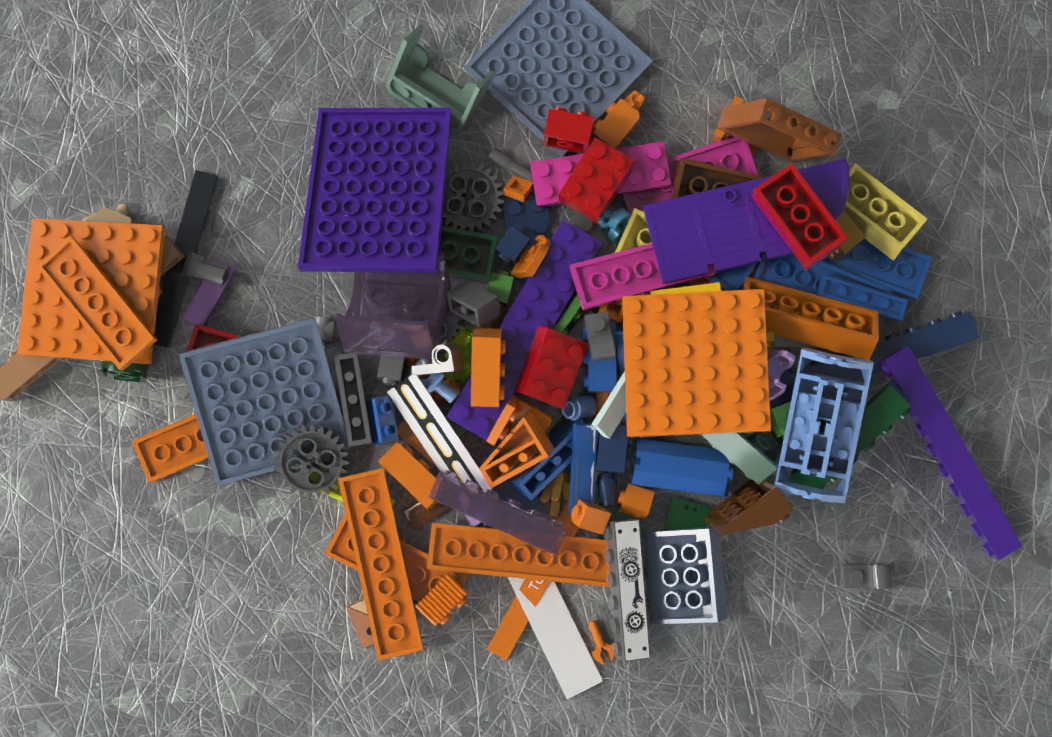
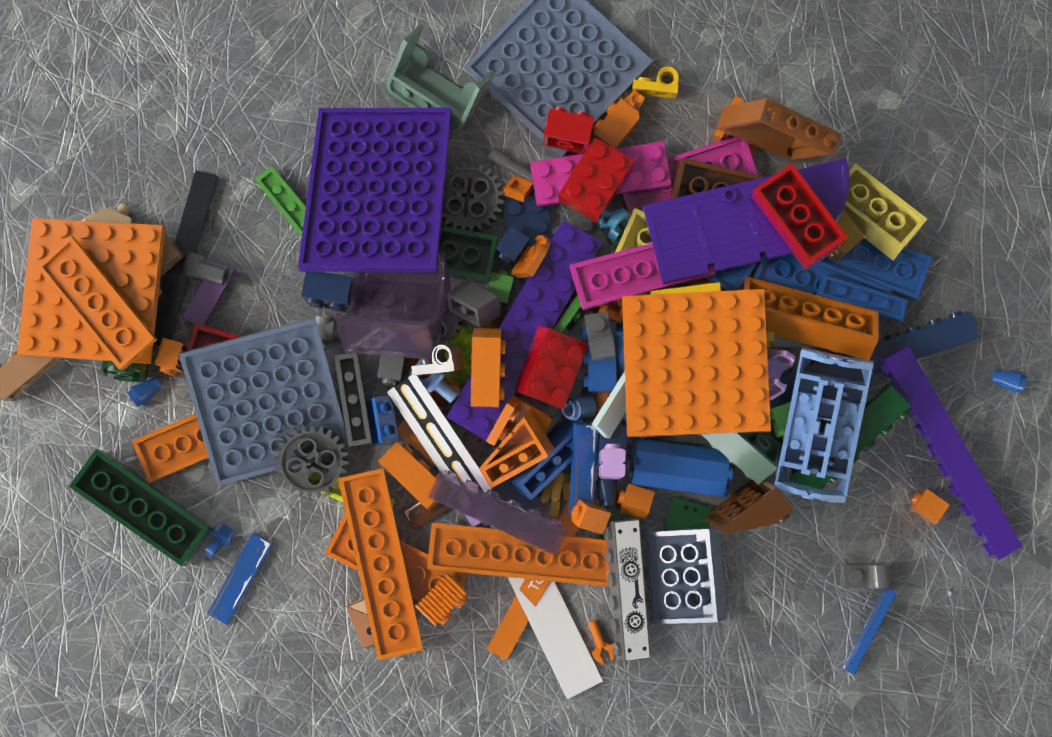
none -> dark green brick [68,449,213,566]
none -> blue cone [127,376,163,407]
none -> orange brick [155,338,188,377]
none -> blue piece [204,522,236,559]
none -> blue tile [207,533,273,625]
none -> bright green plate [254,166,306,237]
none -> dark blue brick [301,272,356,313]
none -> lavender brick [599,444,626,479]
none -> yellow plate [631,67,679,99]
none -> blue tile [842,588,896,675]
none -> orange brick [909,489,950,524]
none -> blue cone [991,369,1027,394]

